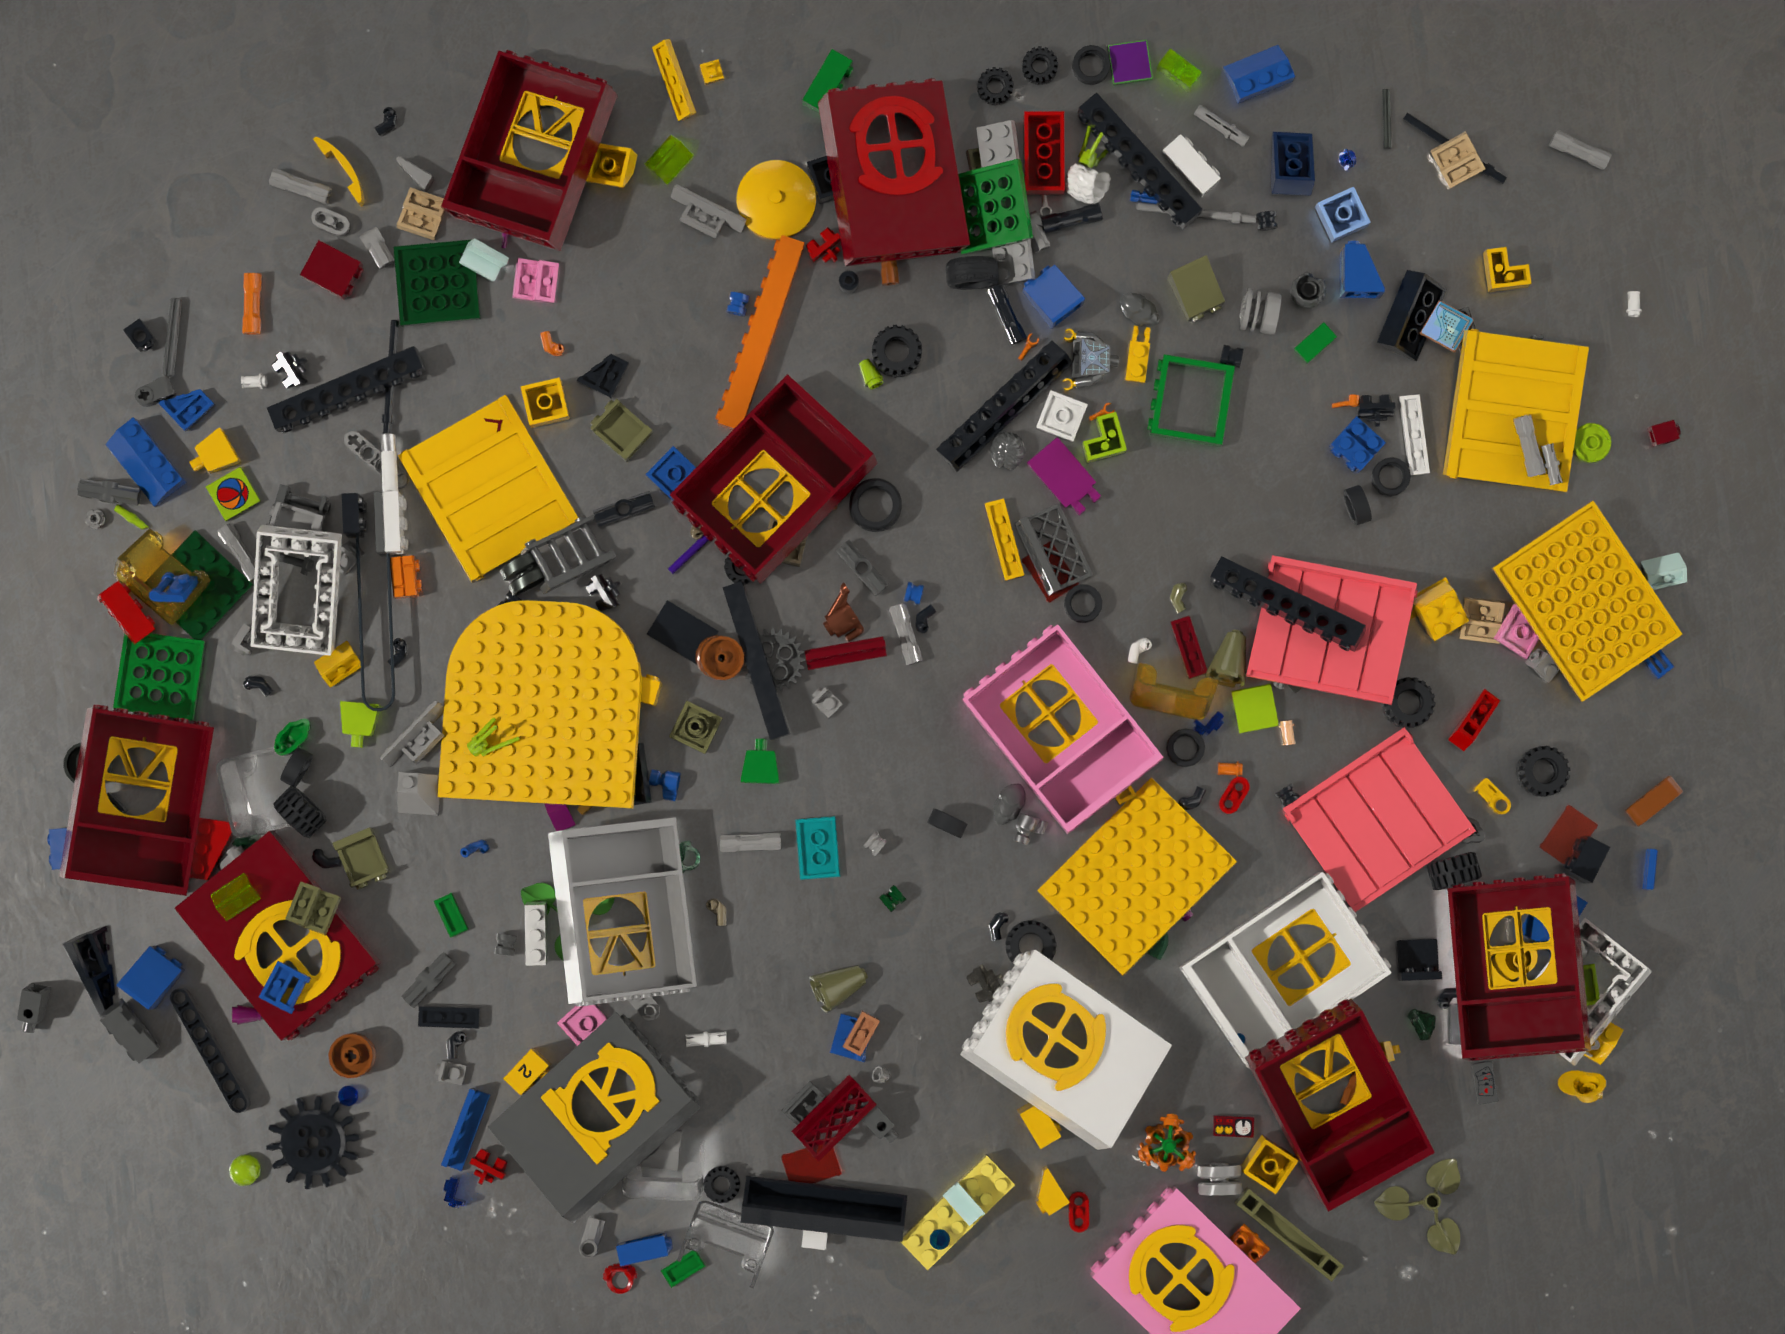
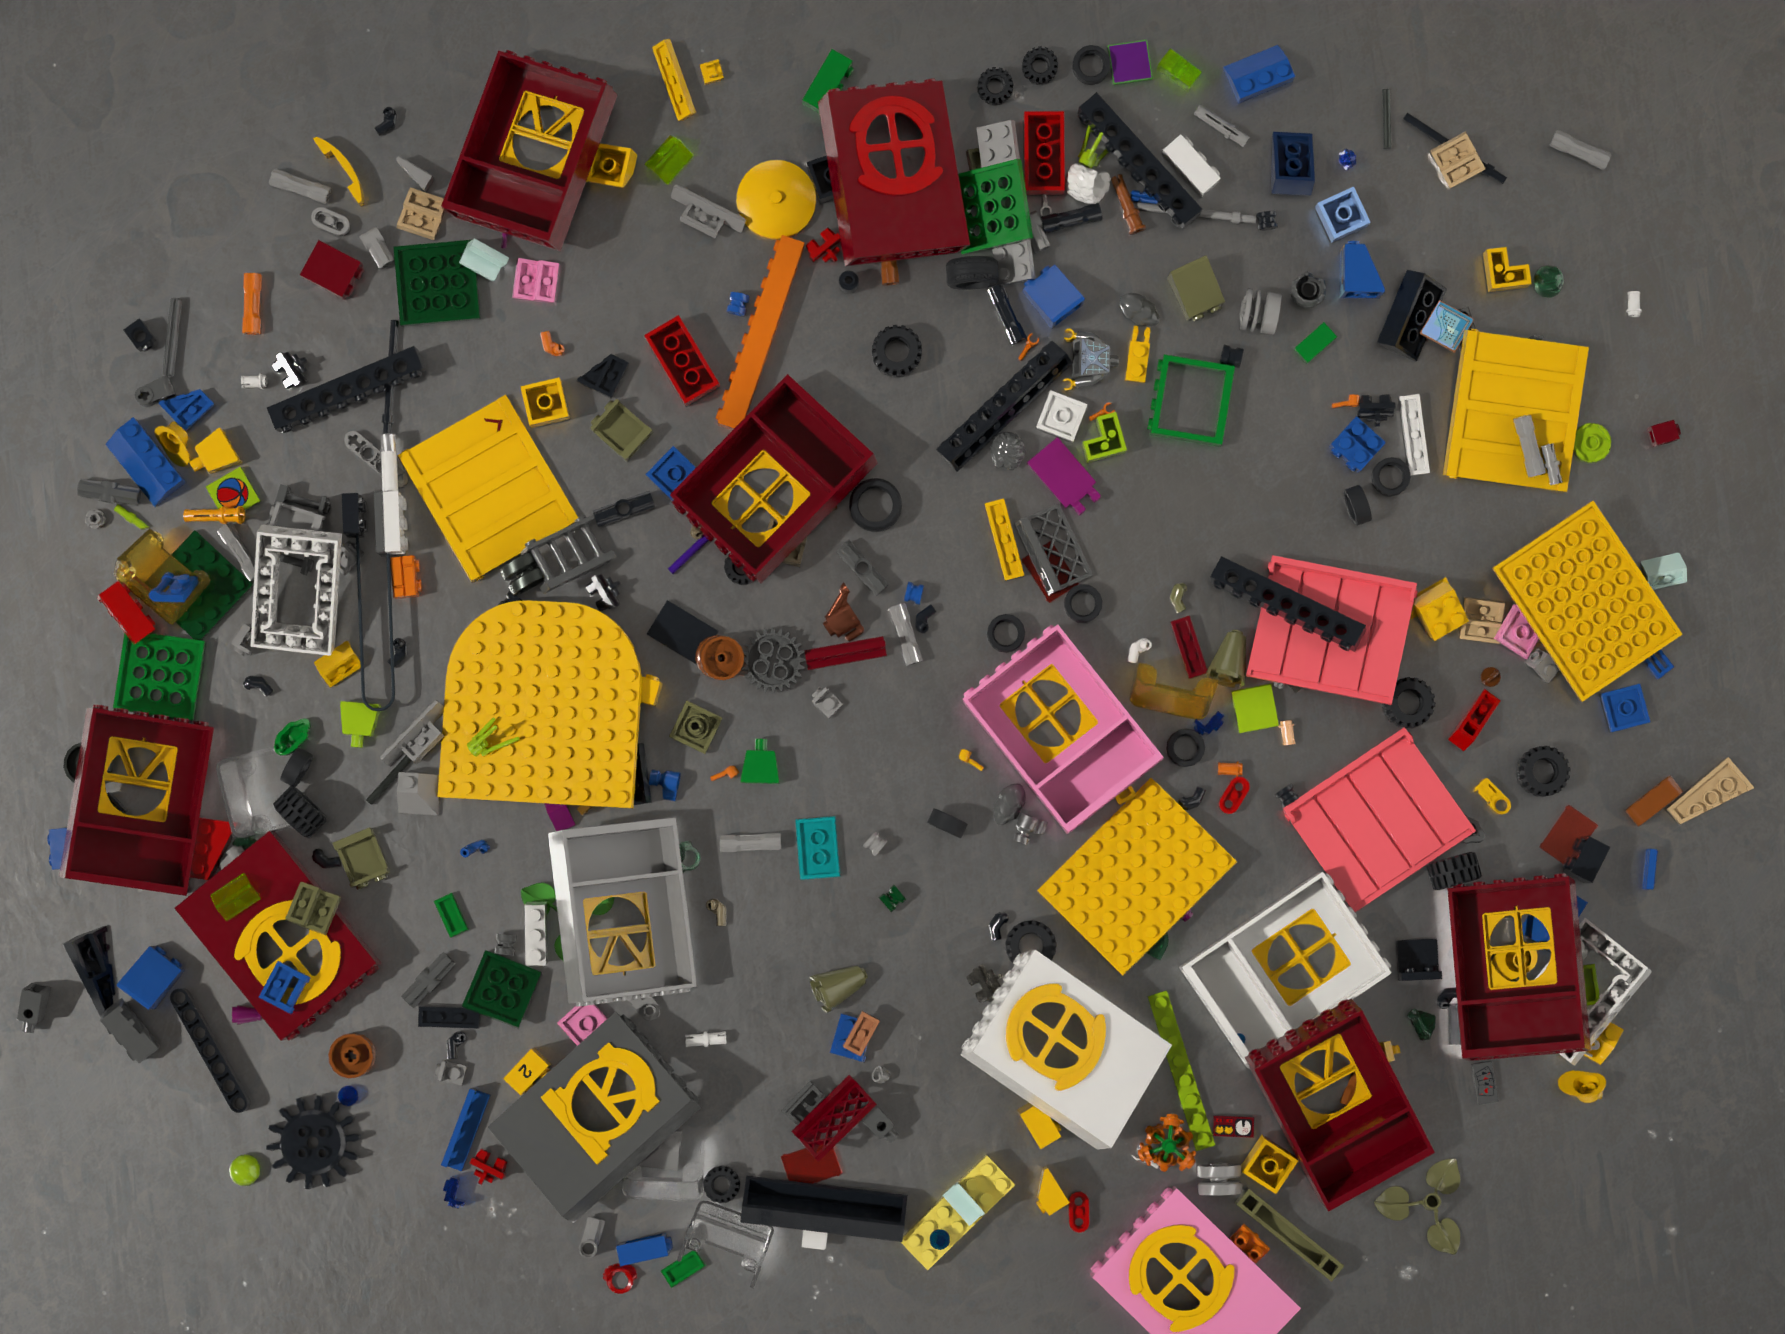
black tile [722,581,790,740] -> none
lime cone [859,359,884,390] -> none
none -> yellow piece [154,421,190,467]
none -> light orange pin [183,506,245,524]
none -> pearl dark grey bar [366,755,412,805]
none -> dark green plate [462,950,542,1029]
none -> red brick [644,315,720,407]
none -> orange hand [710,765,739,781]
none -> yellow hand [959,749,984,771]
none -> black tyre [987,614,1025,653]
none -> dark orange pin [1111,174,1146,235]
none -> lime plate [1147,990,1215,1151]
none -> reddish brown tile [1480,667,1501,687]
none -> clear green hair [1534,265,1564,298]
none -> blue plate [1600,684,1650,733]
none -> tan wing [1666,757,1754,824]

